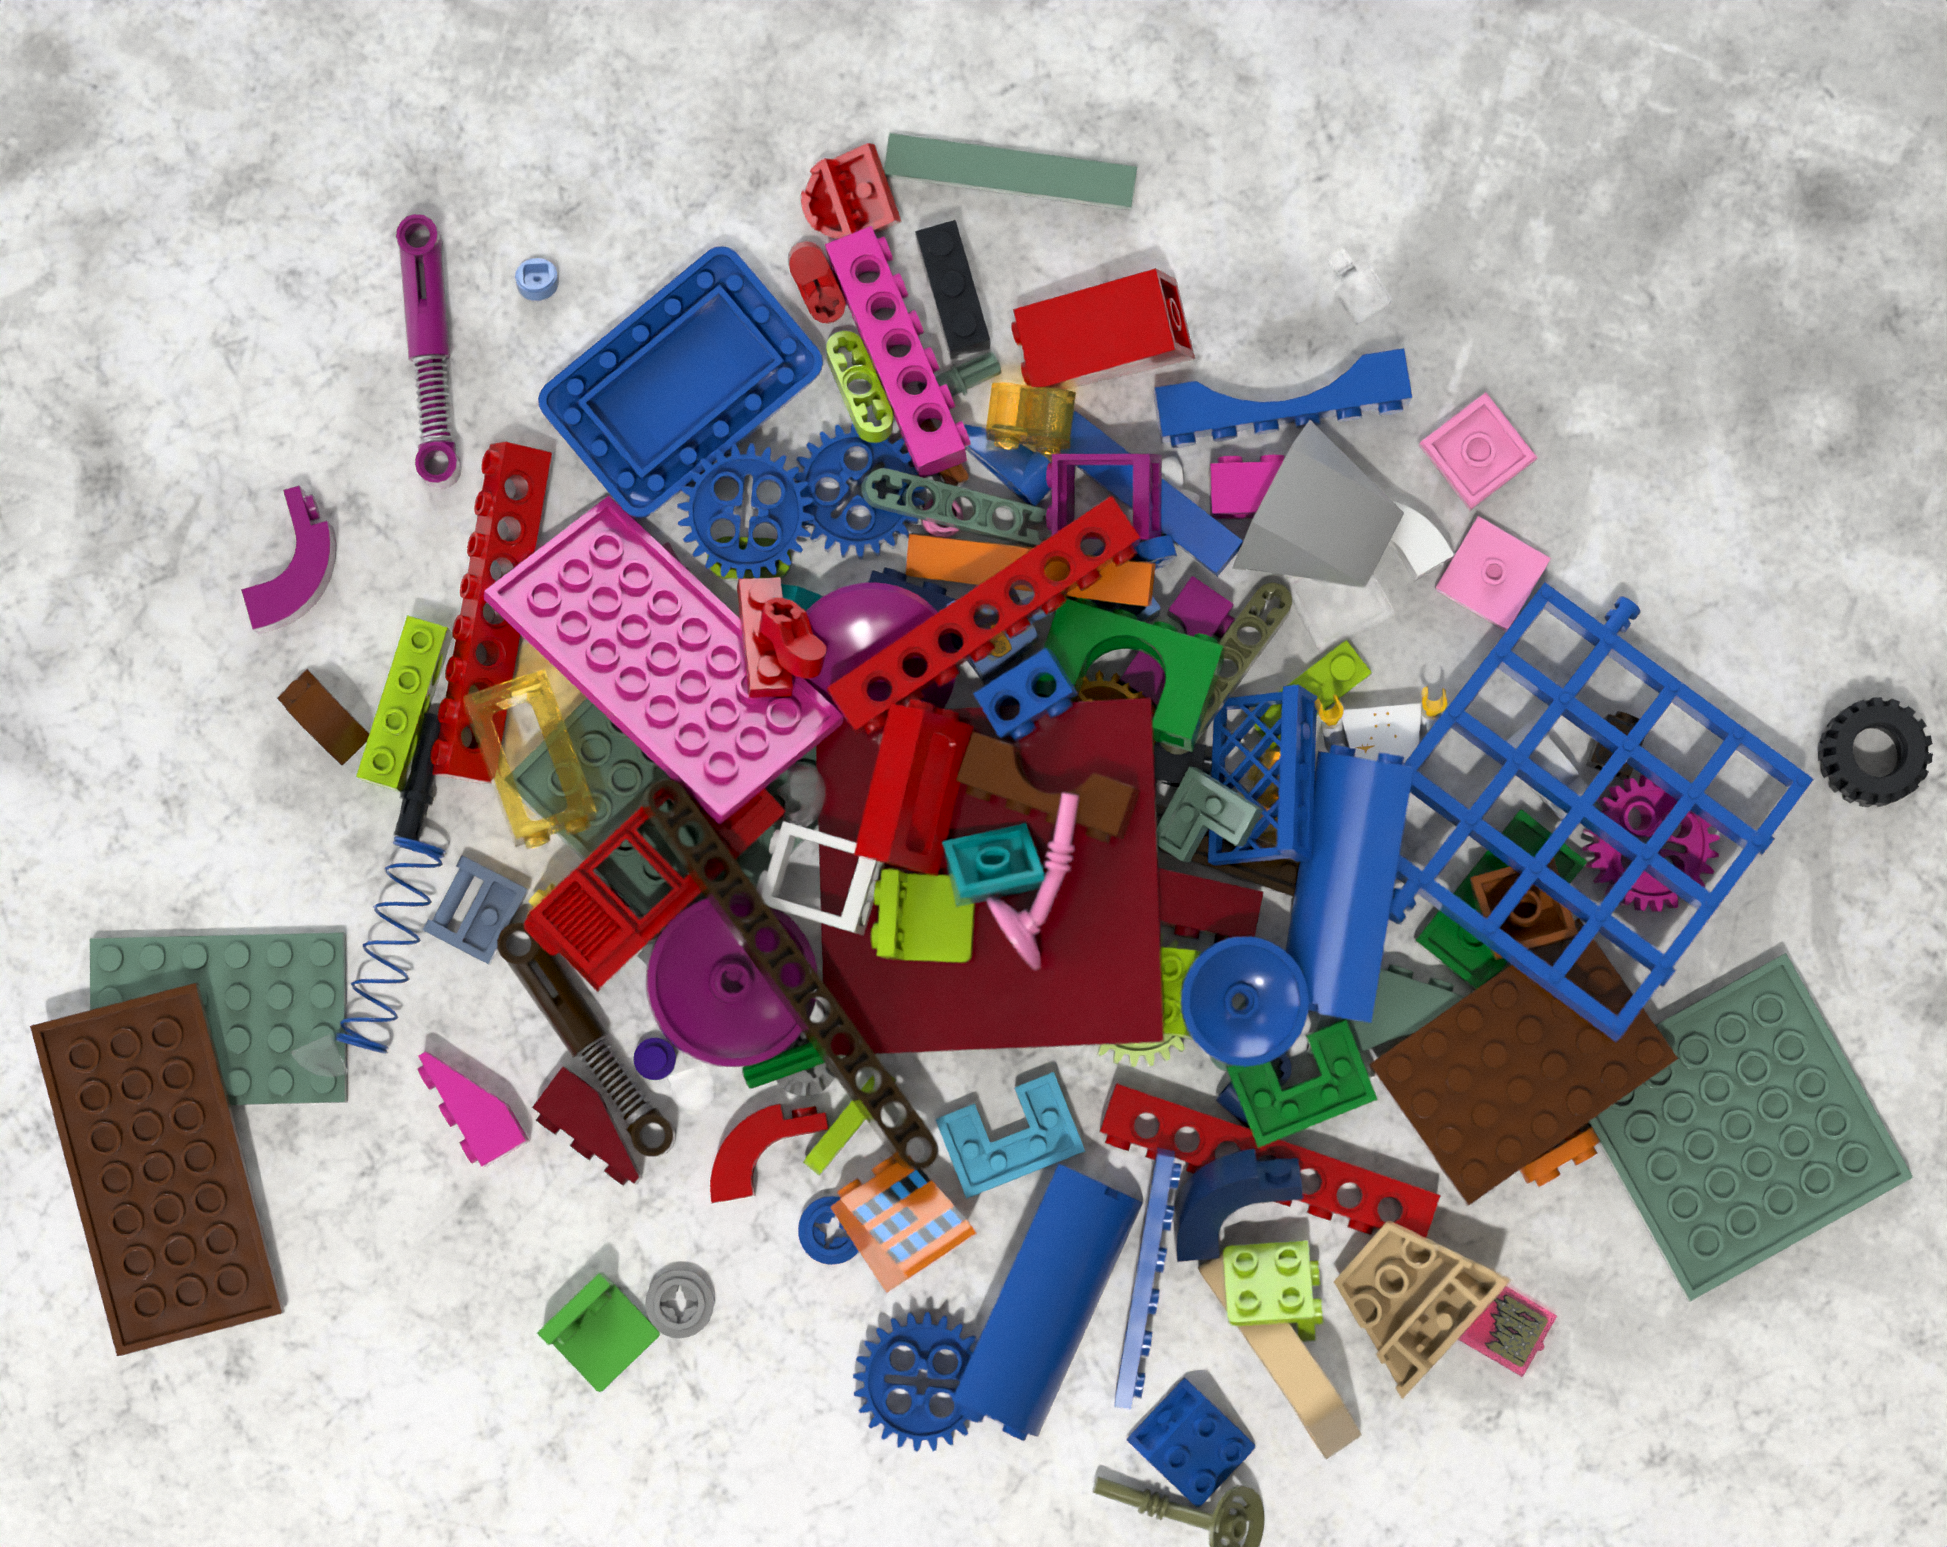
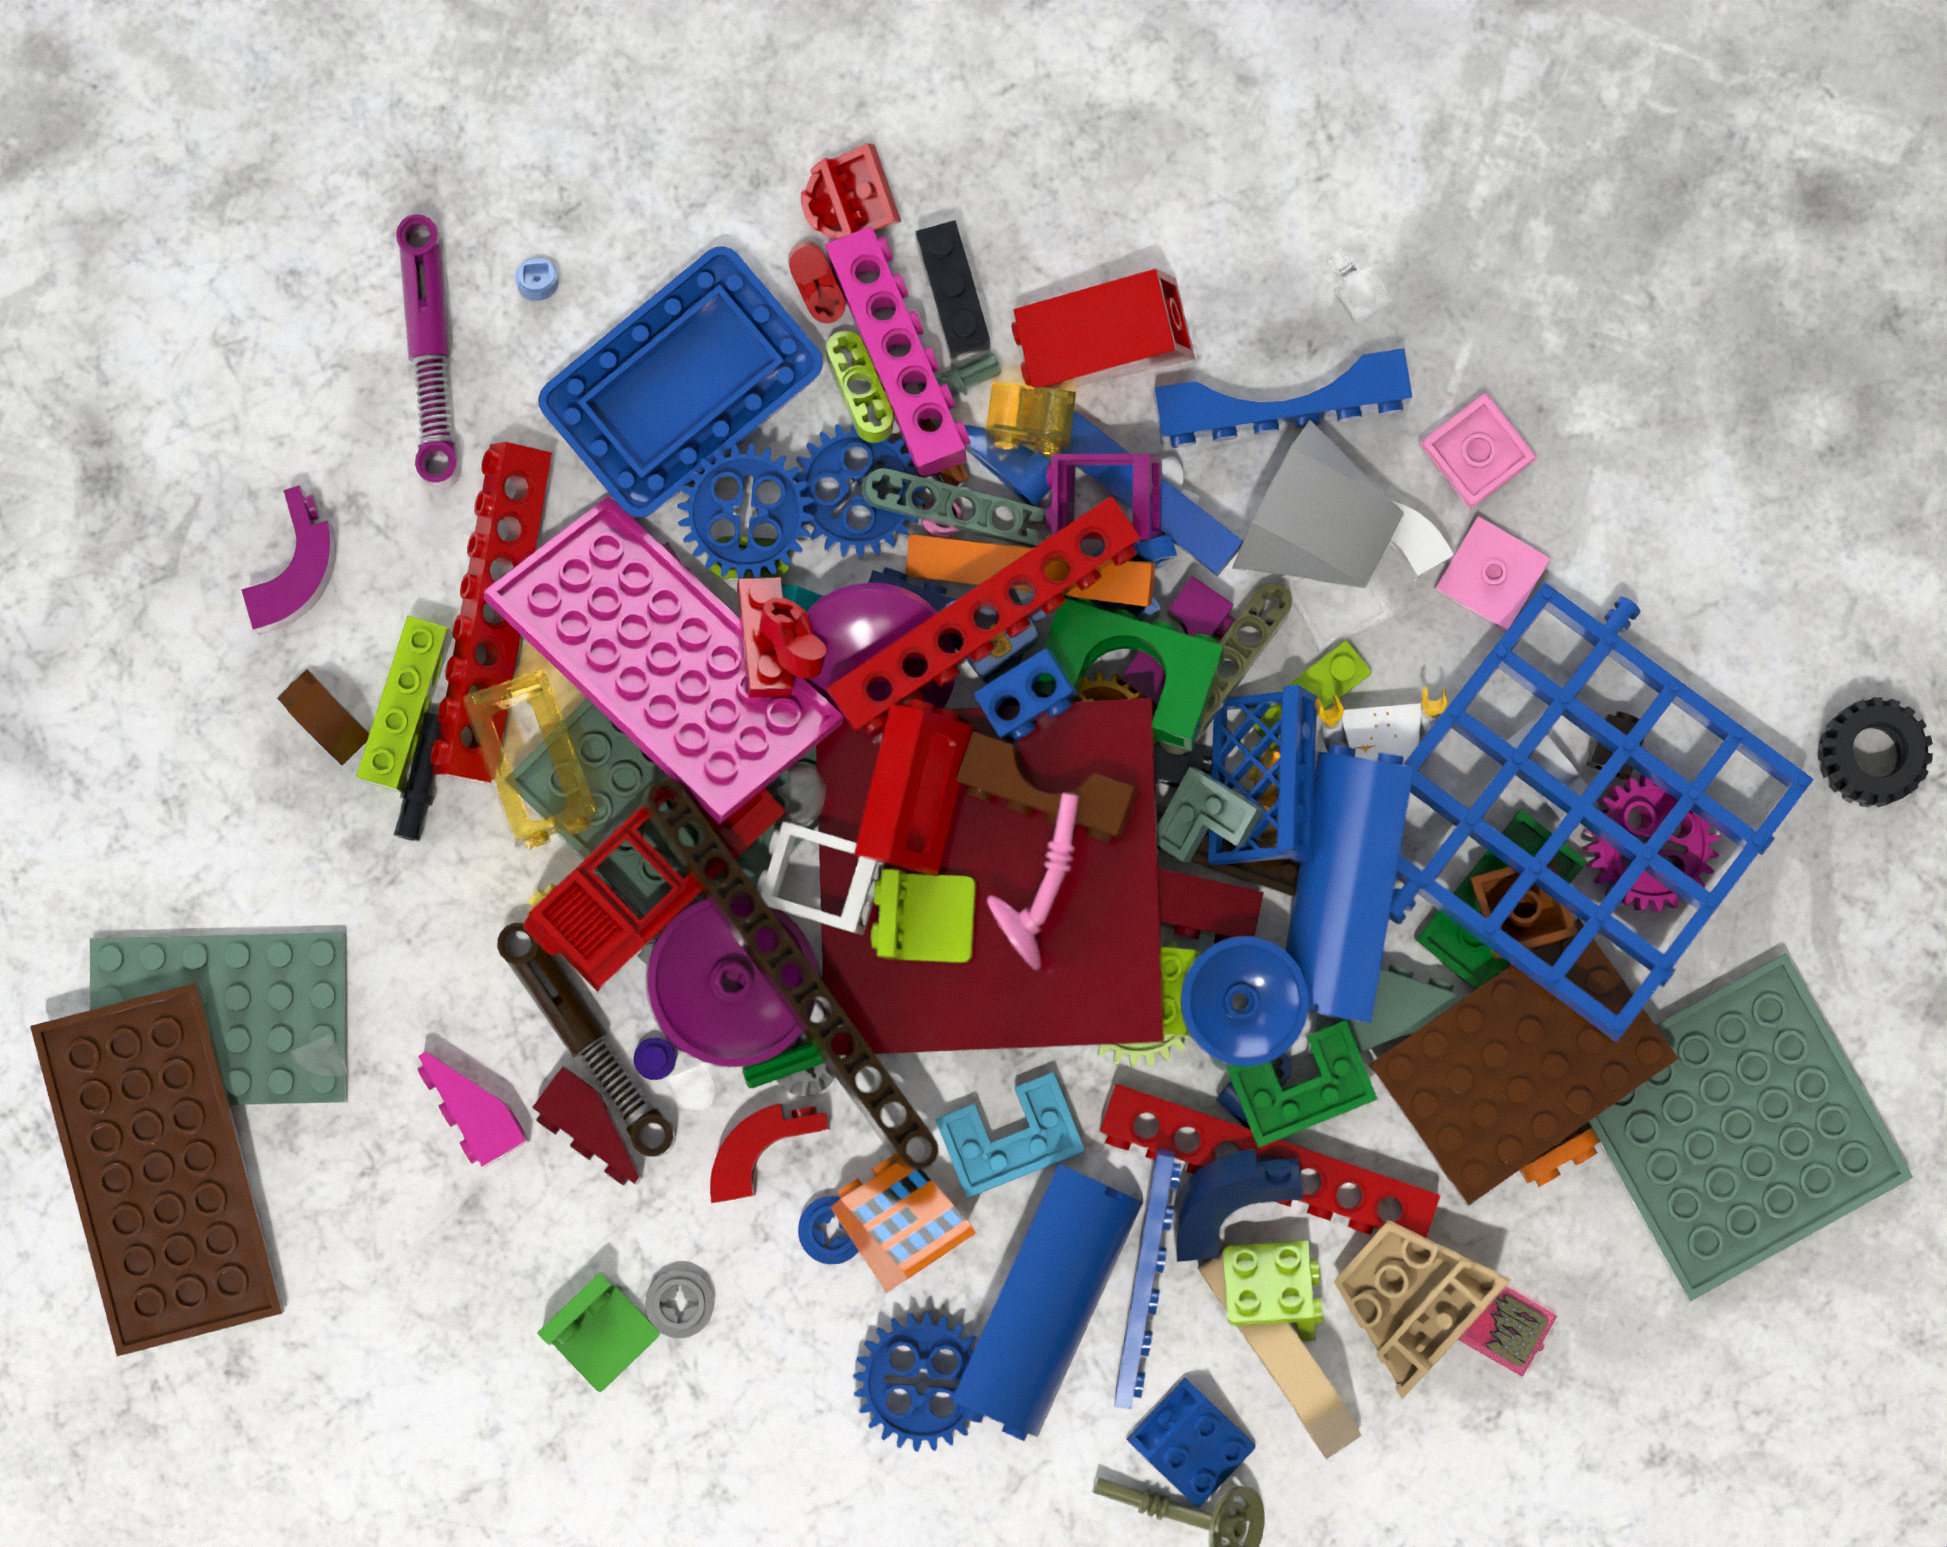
blue piece [335,836,446,1054] -> none
sand blue plate [423,855,529,965] -> none
lime beam [803,1073,897,1176] -> none
sand green tile [884,133,1137,210] -> none
teal slope [942,823,1045,907] -> none
dark pink brick [1209,455,1285,520] -> none

